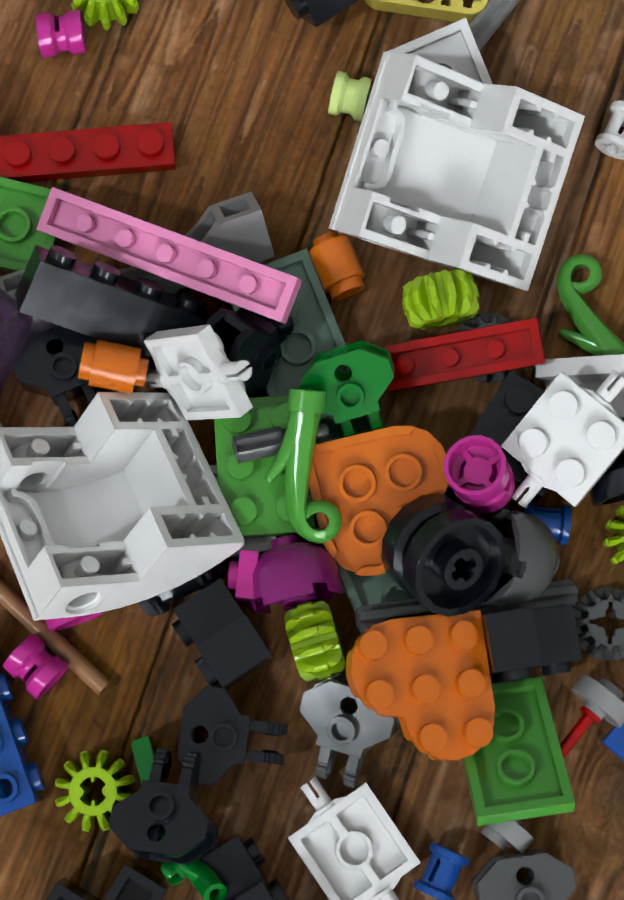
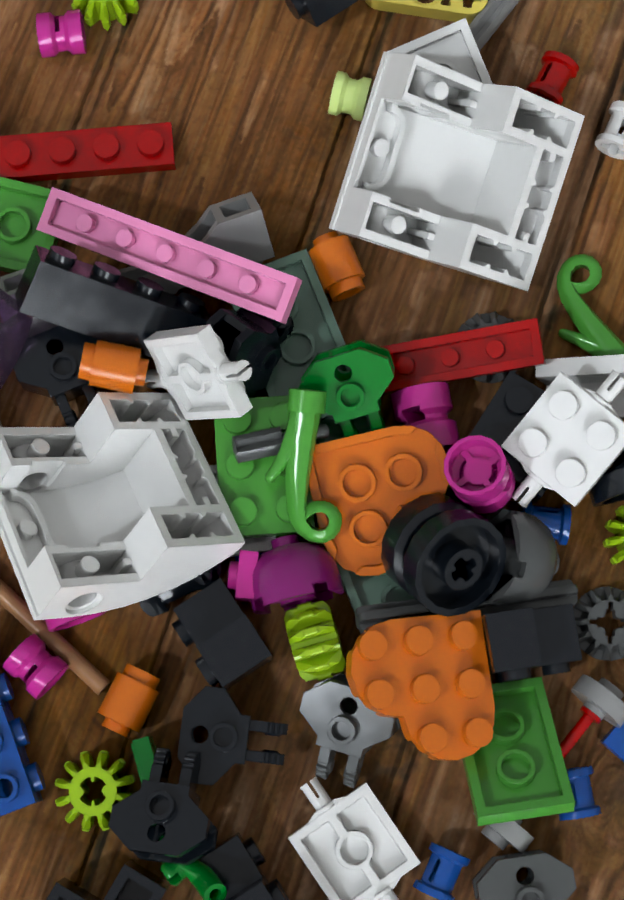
lime gear [402,269,480,330] -> none
none -> orange brick [97,663,161,738]
none -> dark pink wheel [390,382,460,453]
none -> red bush [526,50,579,105]
none -> blue bush [559,765,602,821]

